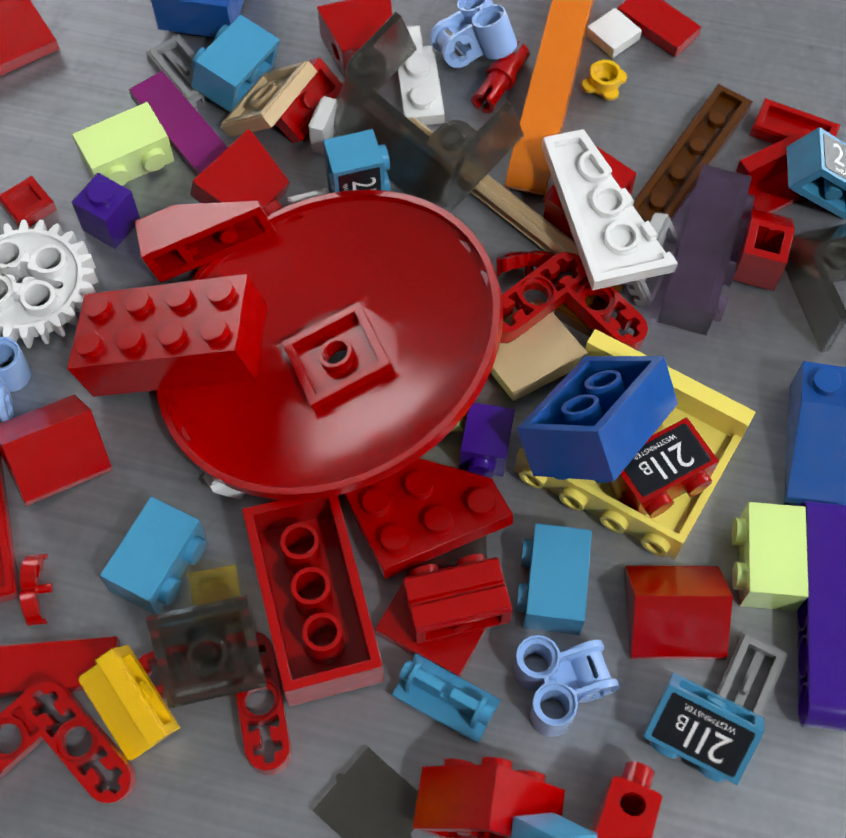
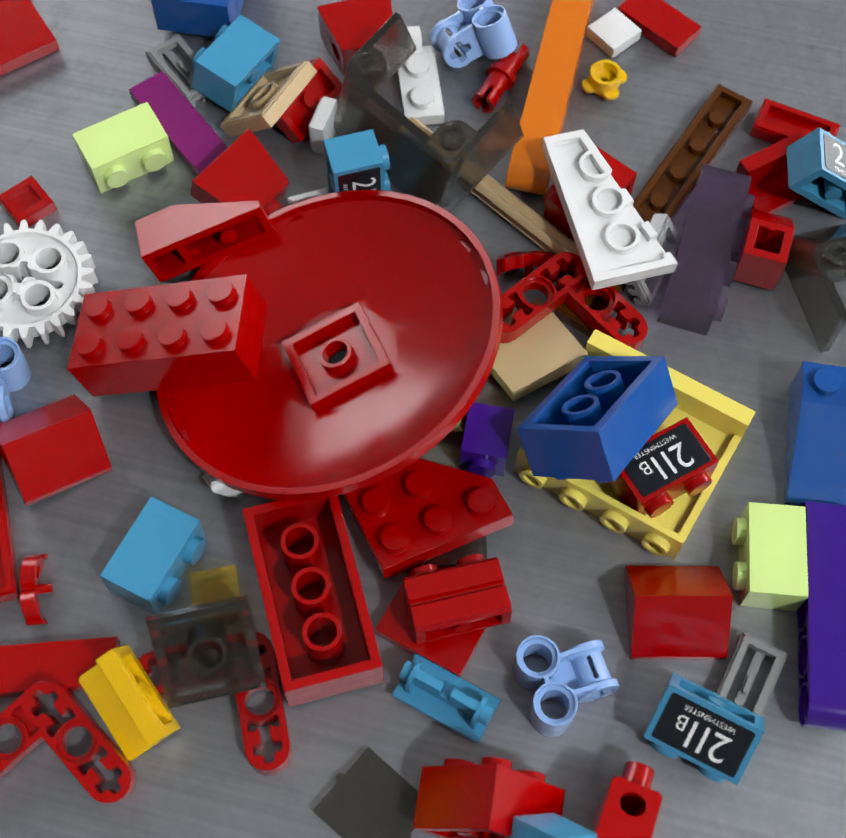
dark purple brick [72,173,140,249] -> none
dark azure brick [516,523,592,635] -> none

